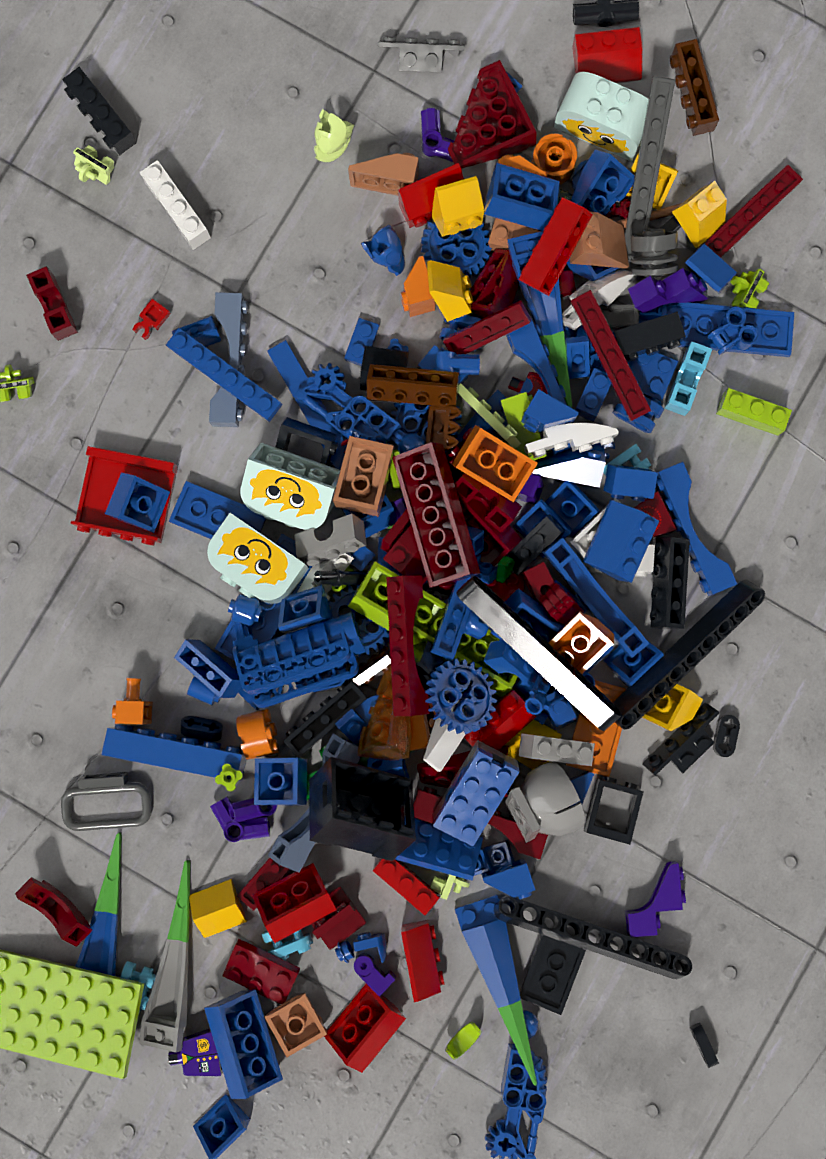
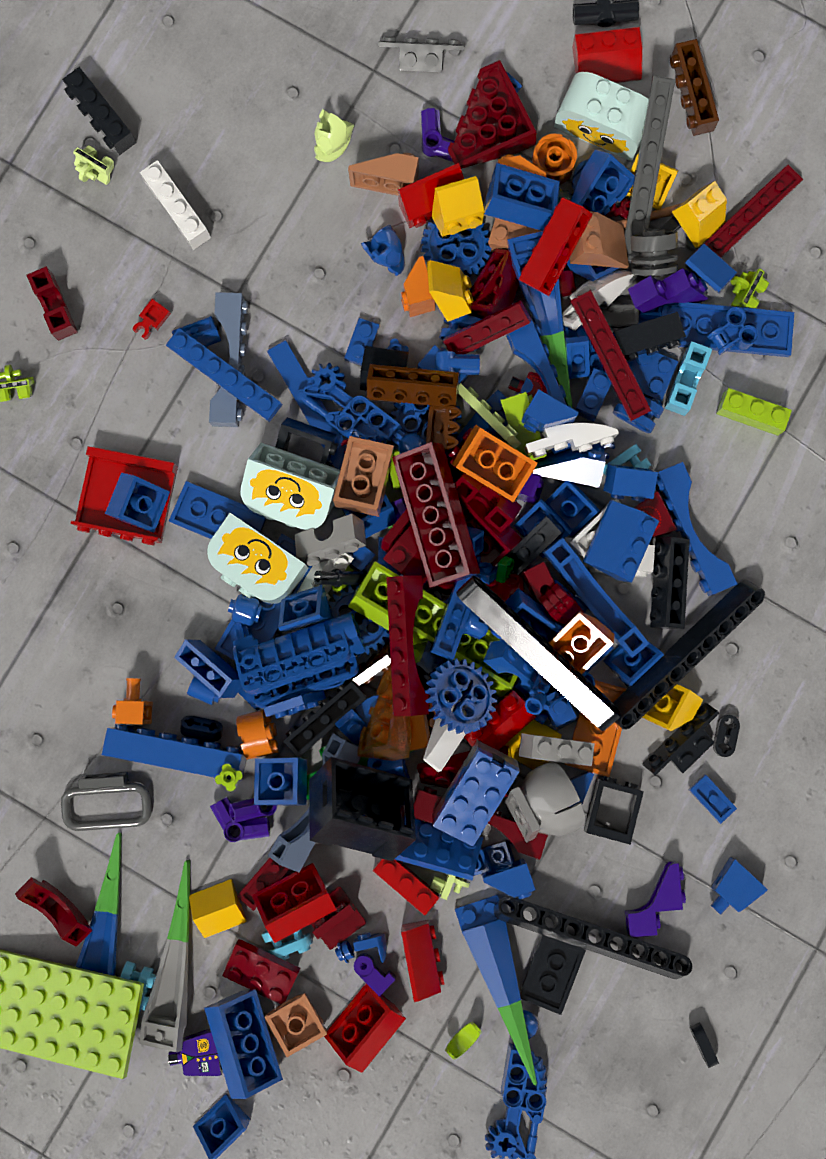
none -> blue plate [264,690,326,719]
none -> blue plate [688,774,737,824]
none -> blue torso [710,857,768,915]

